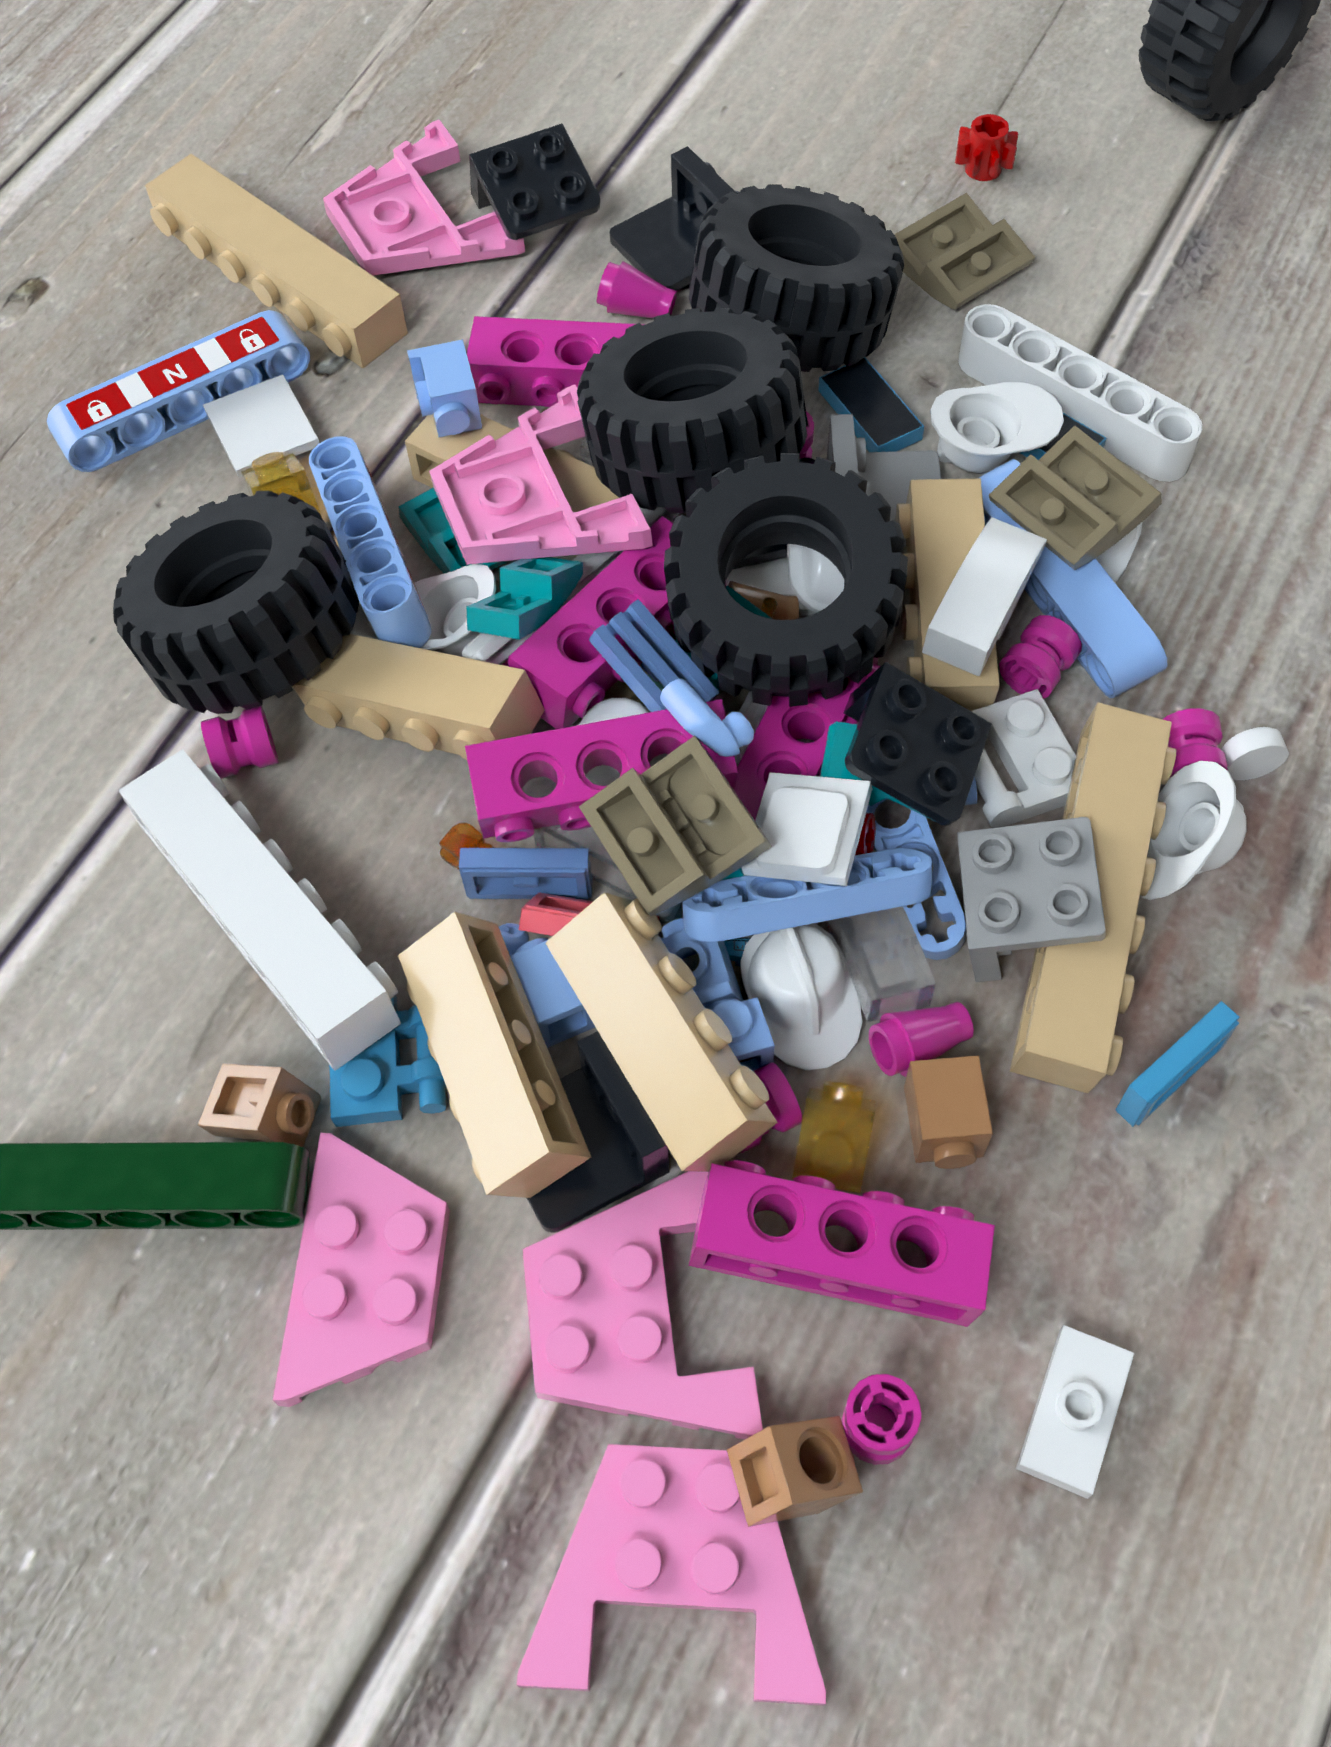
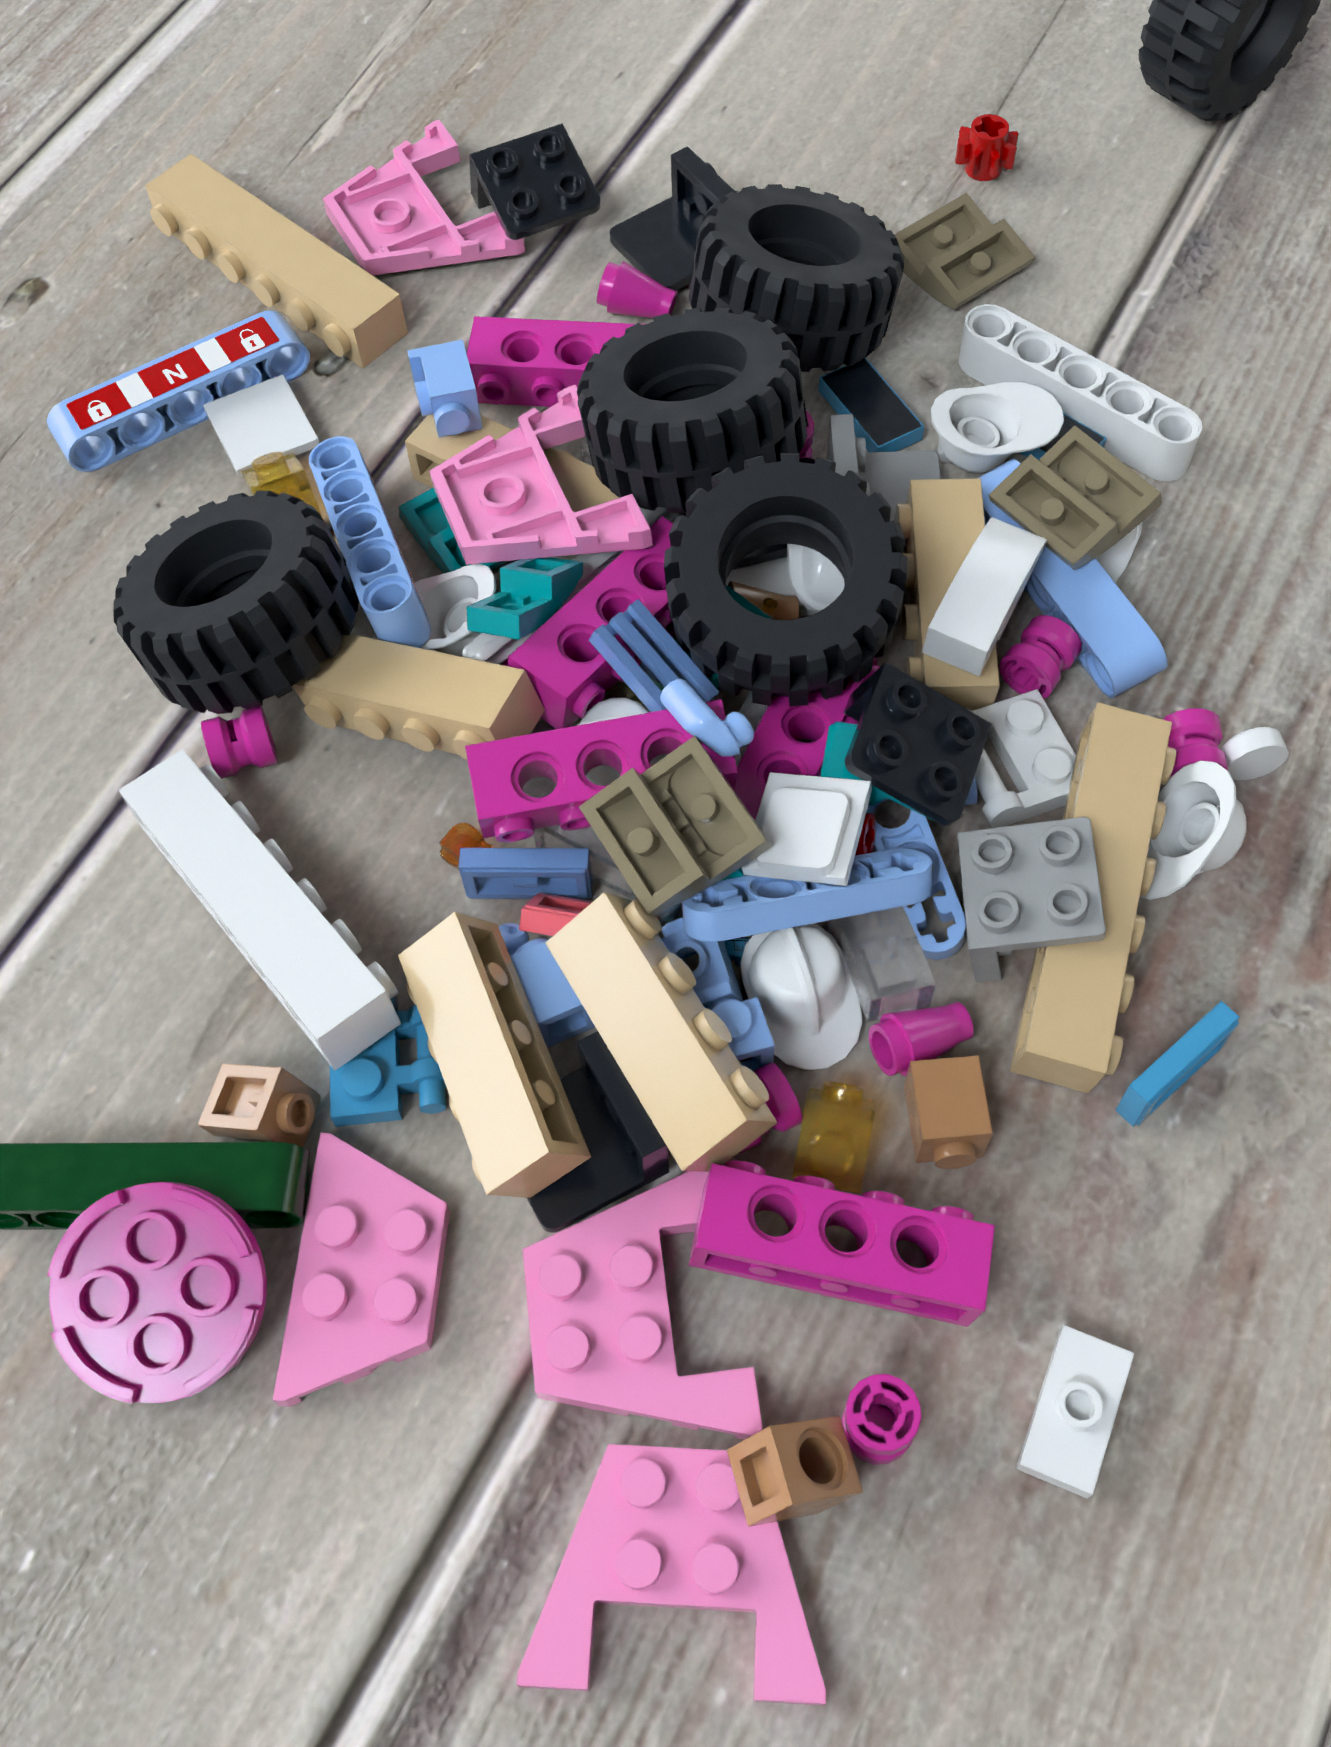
none -> tile [47,1182,267,1404]

